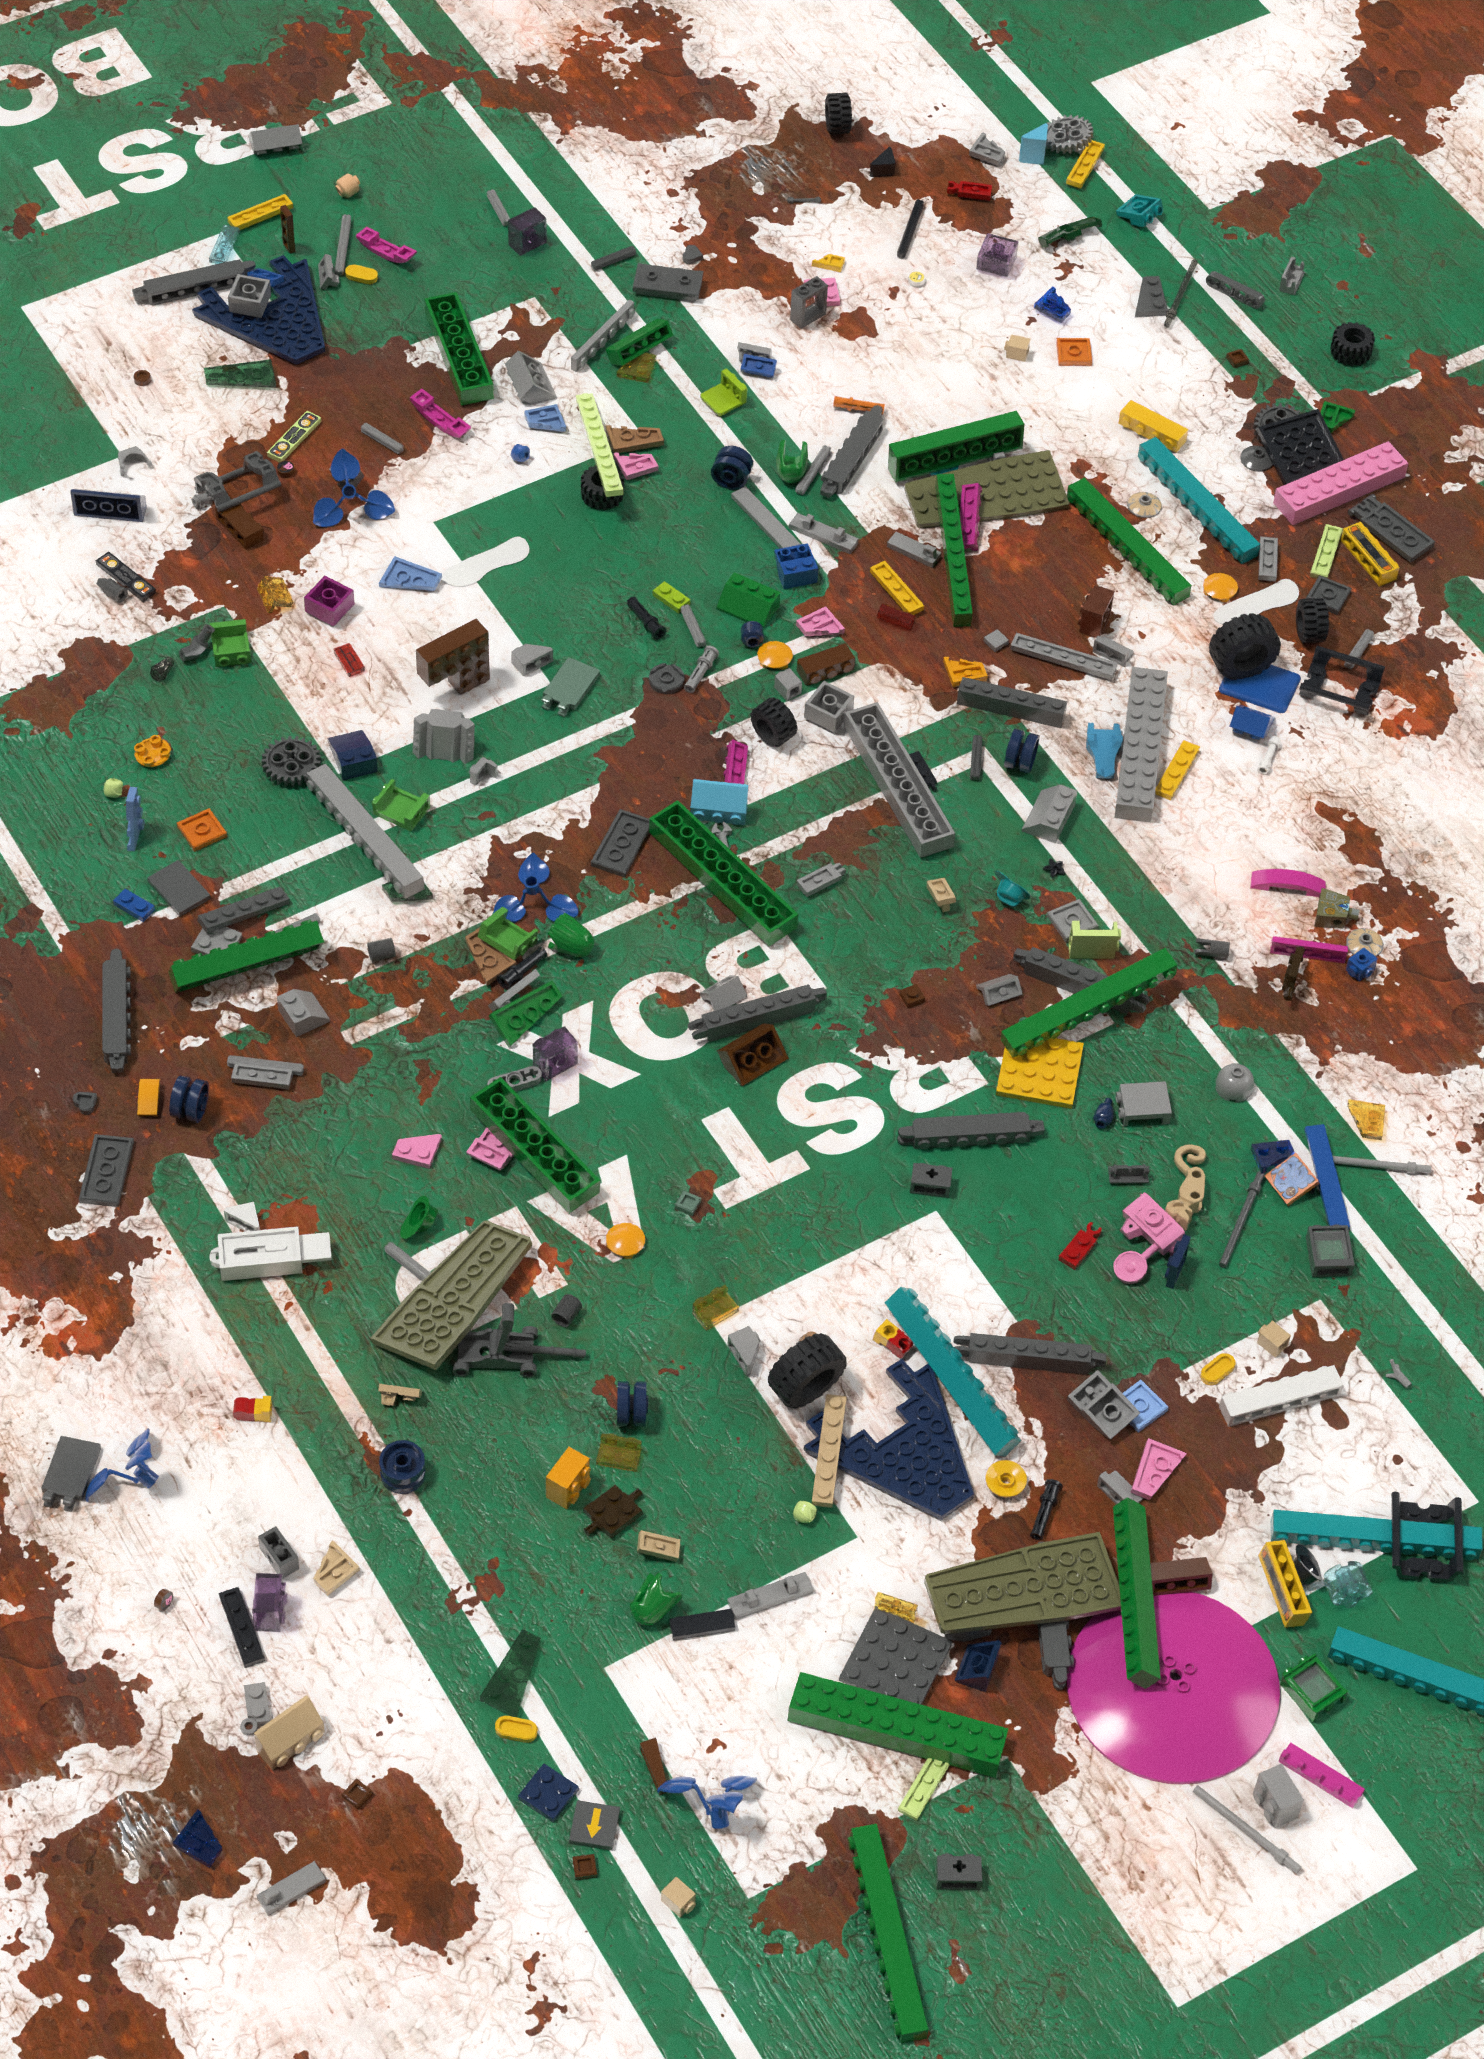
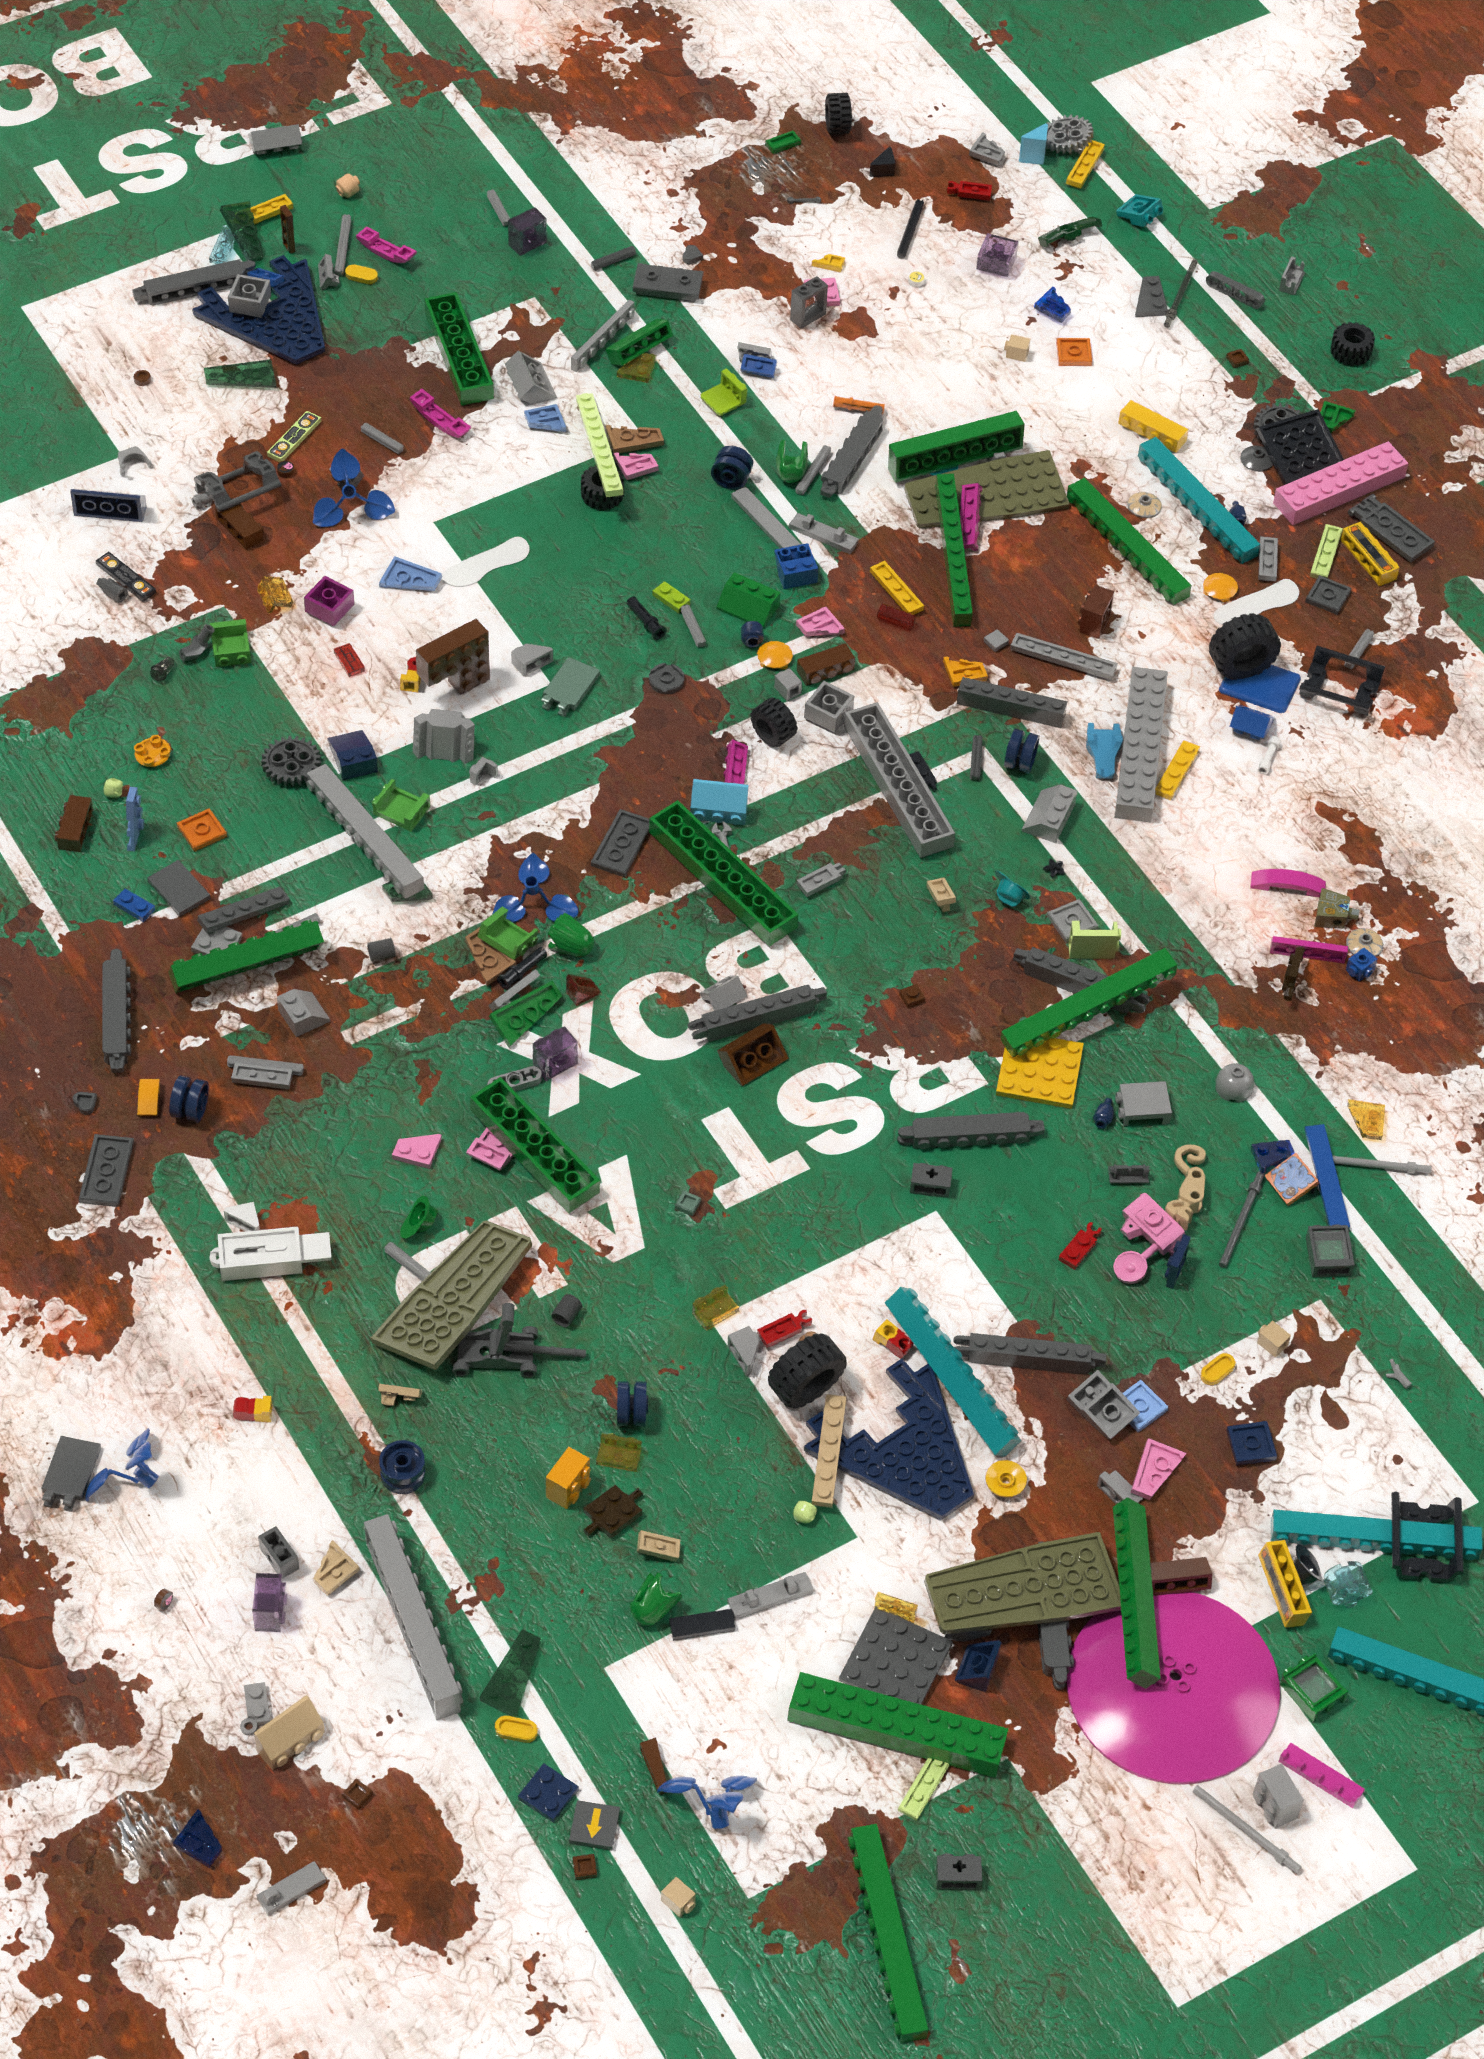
black tile [218,1586,265,1668] -> none
blue piece [511,444,530,462] -> none
light orange dish [606,1223,645,1259] -> none
light grey pin [684,646,719,693] -> none
light grey hinge [887,532,941,568] -> none
light grey panel [976,974,1022,1006] -> none
black pin [1030,1479,1063,1541] -> none
light grey panel [1093,636,1134,667] -> none
dark grey hinge [1194,938,1230,959] -> none
white brick [1219,1365,1344,1427] -> none
black tyre [1296,598,1329,643] -> none
none -> reddish brown brick [55,795,93,852]
none -> clear green wing [220,201,264,262]
none -> light grey brick [364,1514,463,1721]
none -> yellow leg [400,657,422,693]
none -> clear red slope [566,974,601,1006]
none -> red plate [757,1310,812,1348]
none -> green tile [765,131,801,154]
none -> dark blue plate [1226,1421,1277,1466]
none -> dark blue plant [1229,501,1247,526]

